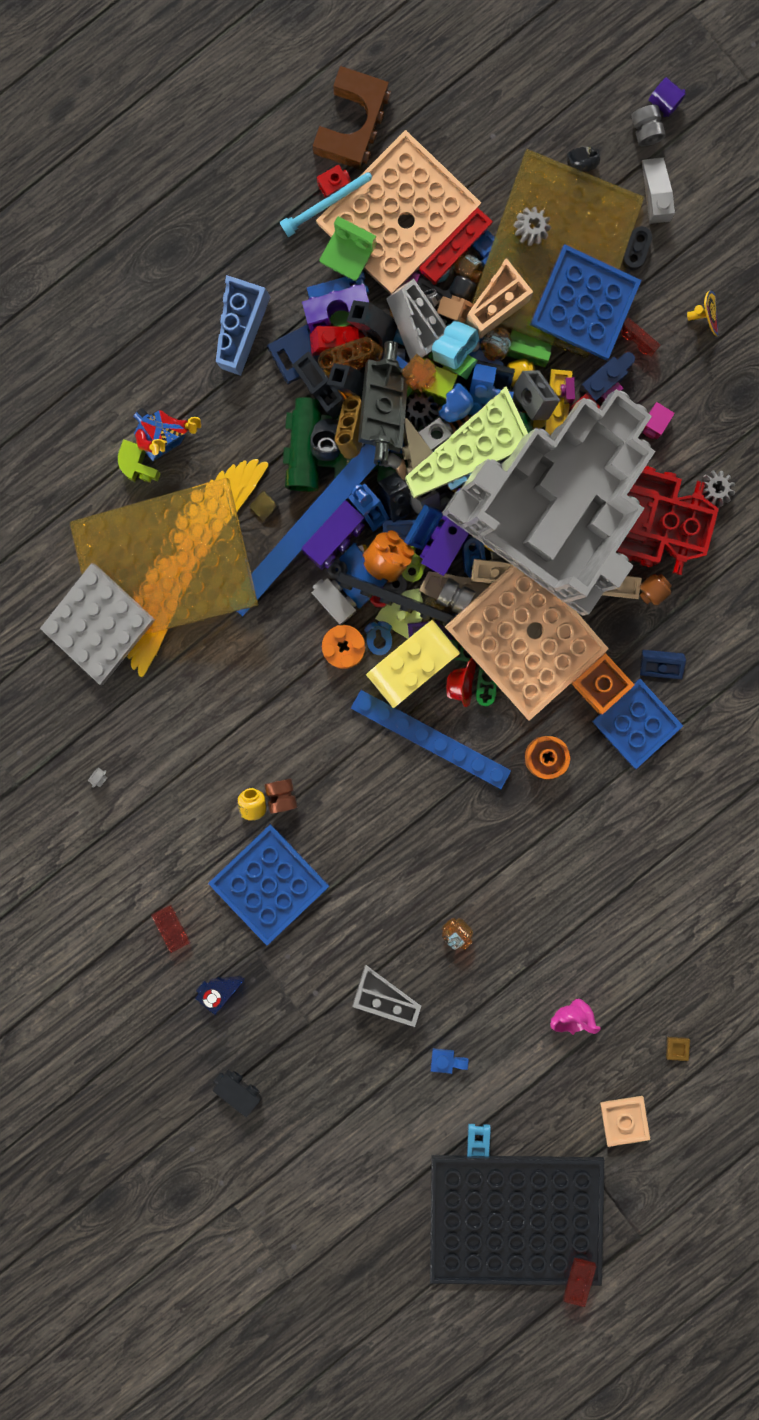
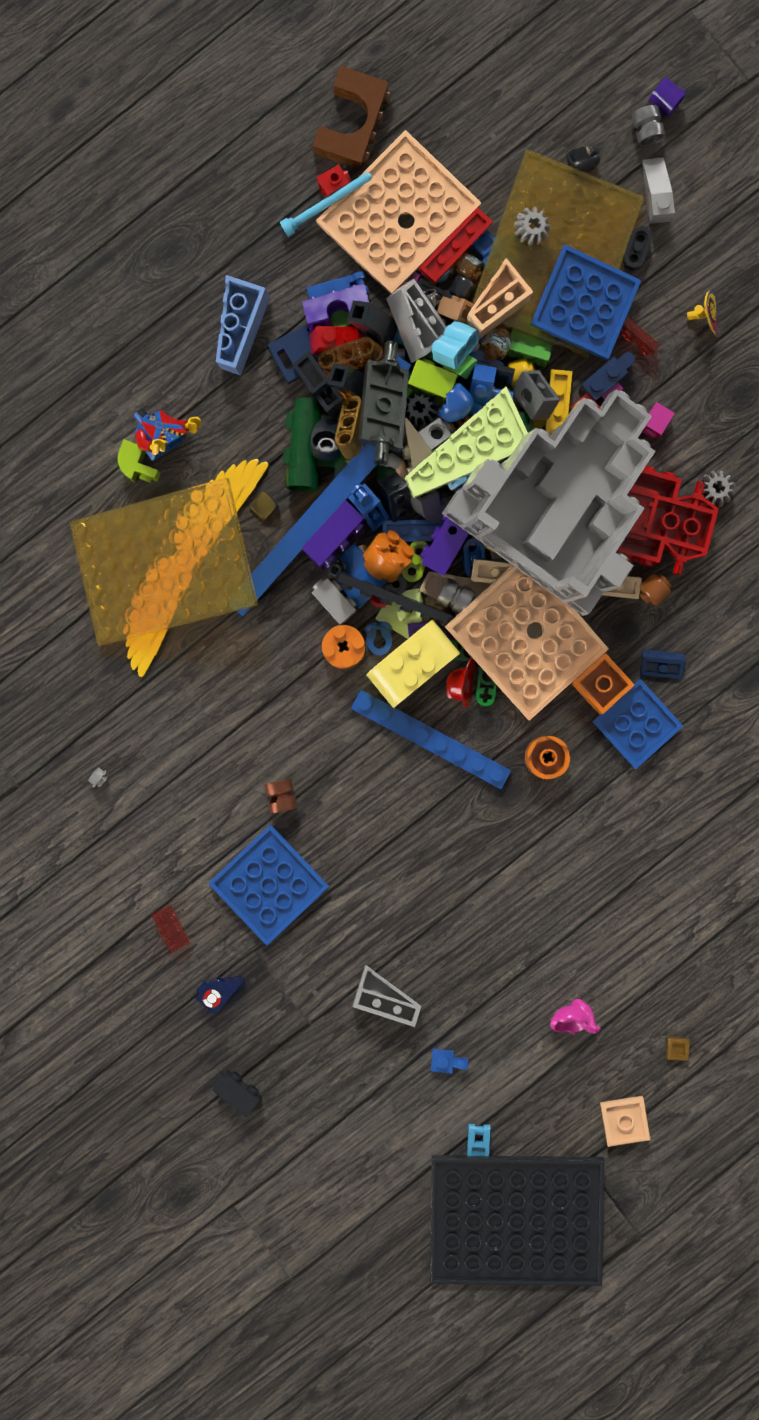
light grey plate [40,563,155,685] -> none
yellow head [238,788,267,820] -> none
bright green bracket [319,216,377,281] -> none
clear orange brick [402,354,437,392] -> none
blue tile [404,504,443,550] -> none
clear orange head [442,918,473,950] -> none
magenta plate [560,377,575,404] -> none
clear red plate [563,1258,596,1307] -> none

